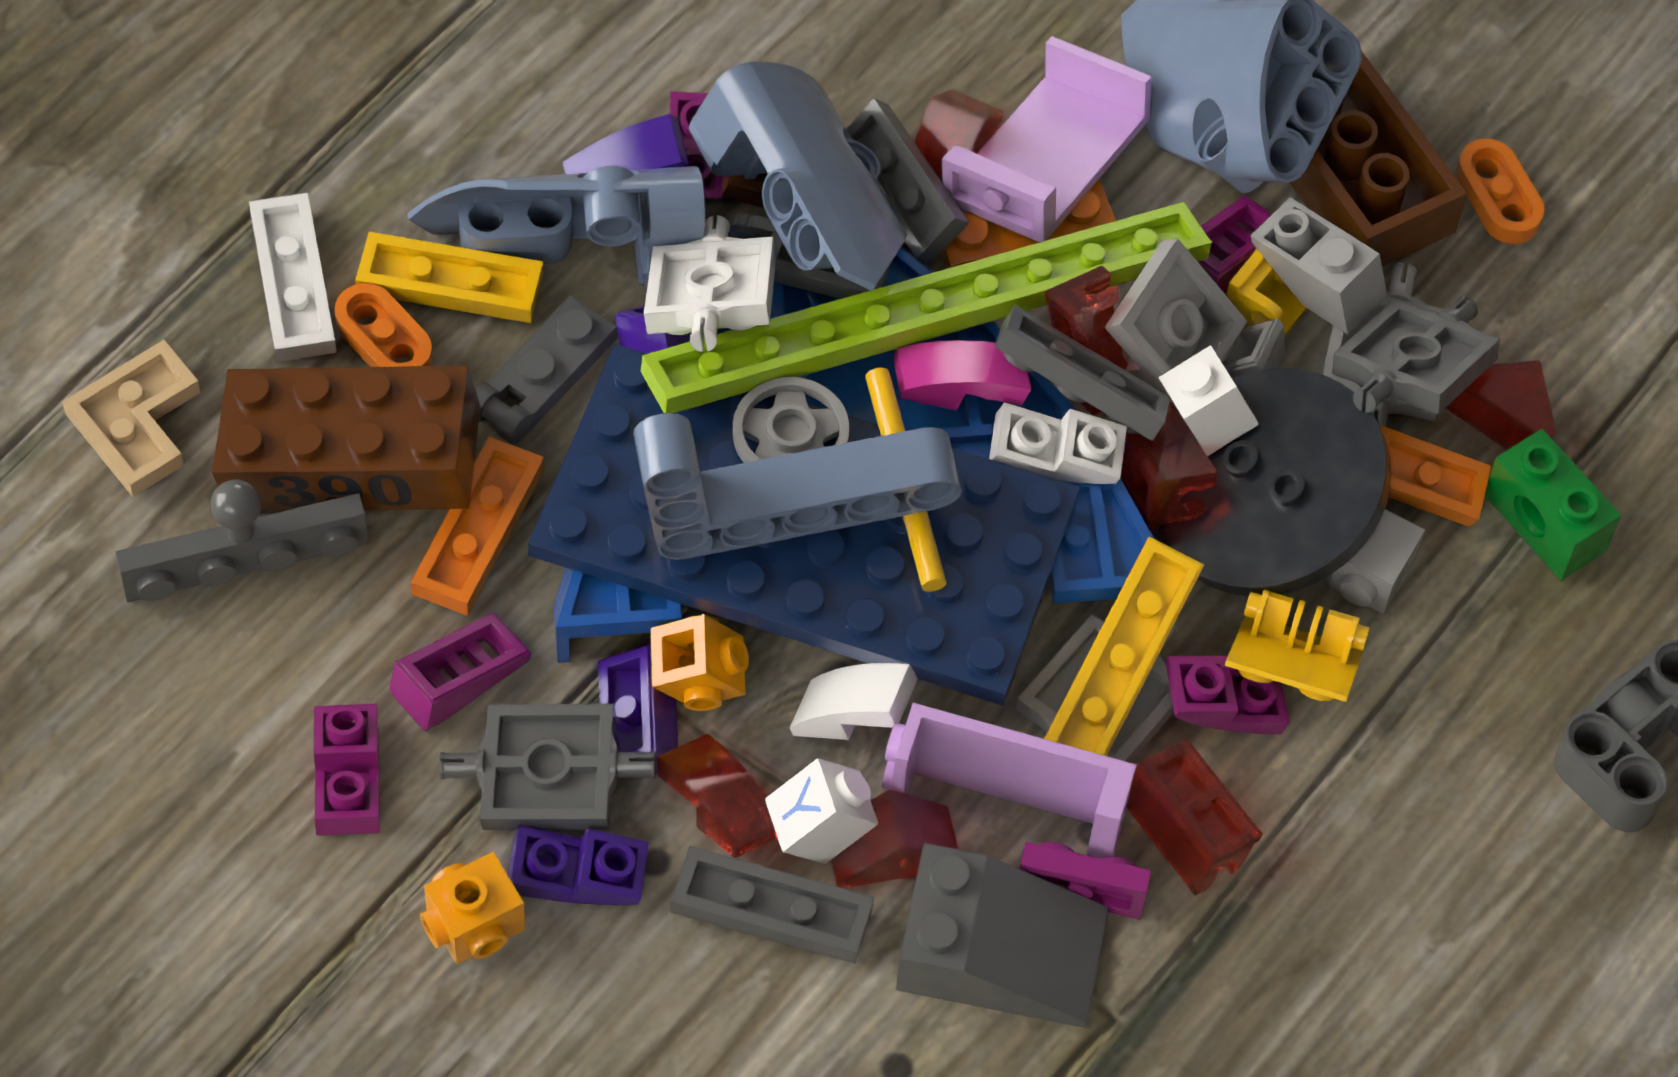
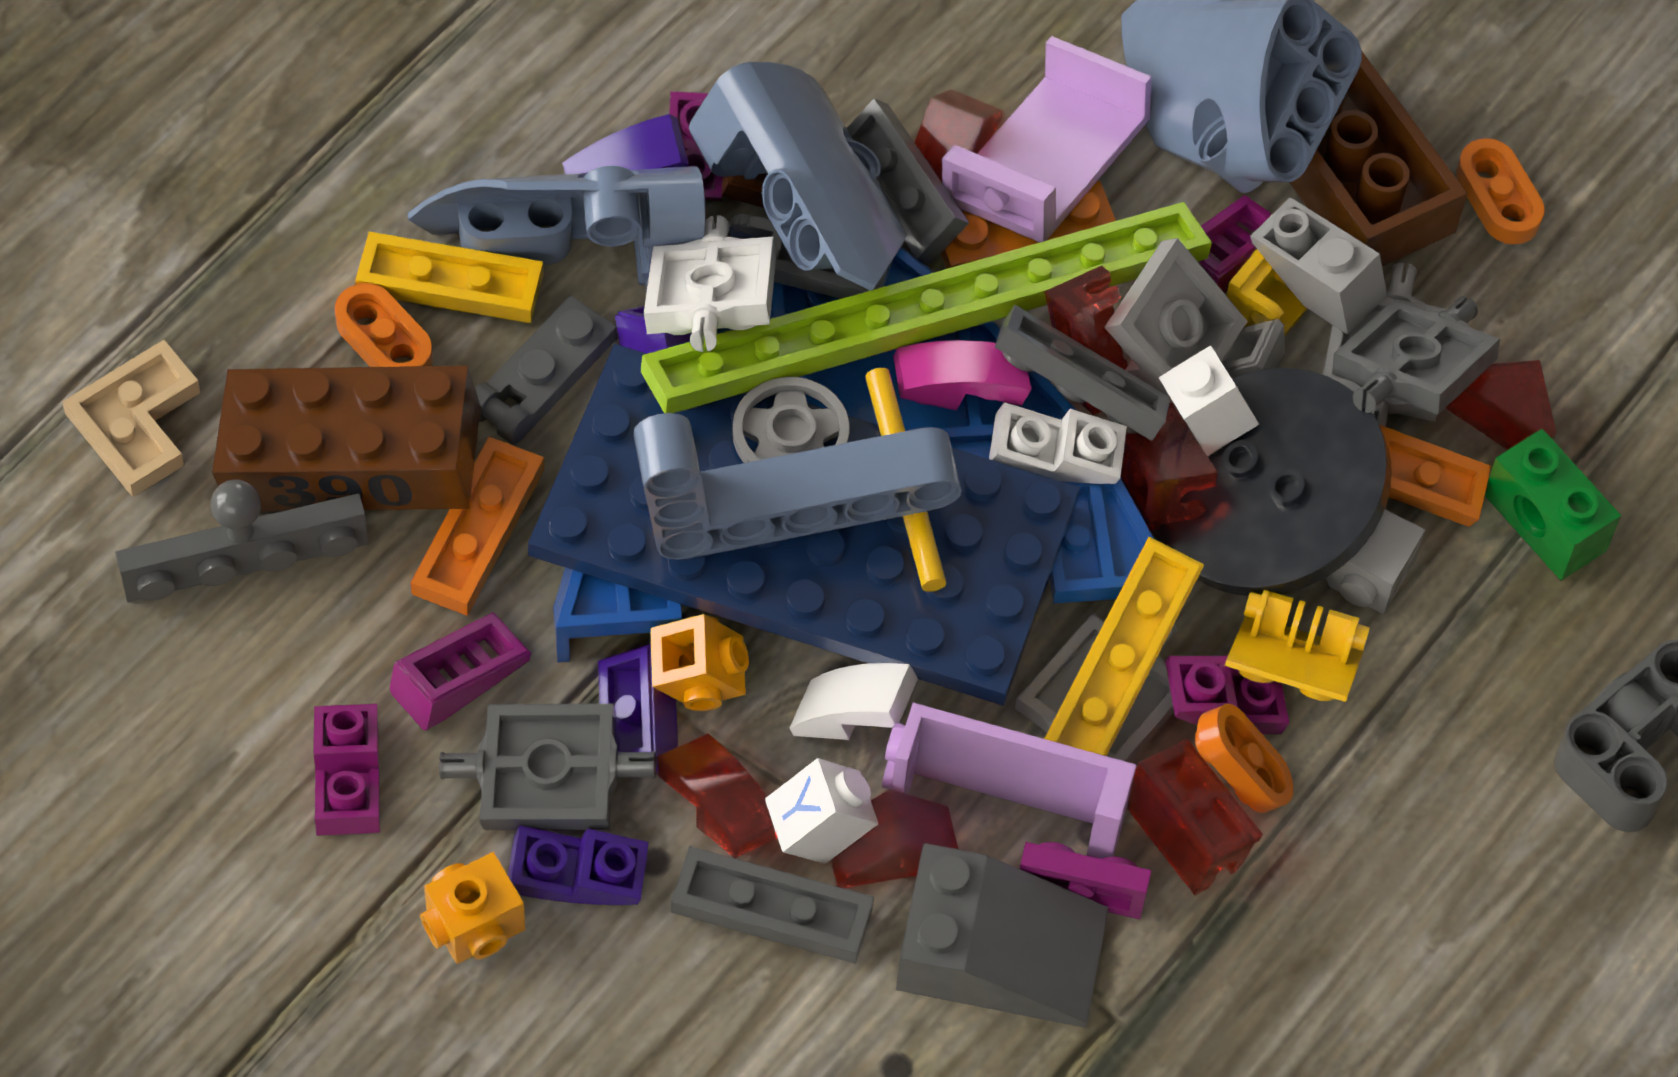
white plate [249,193,336,362] -> none
none -> orange plate [1195,704,1294,813]

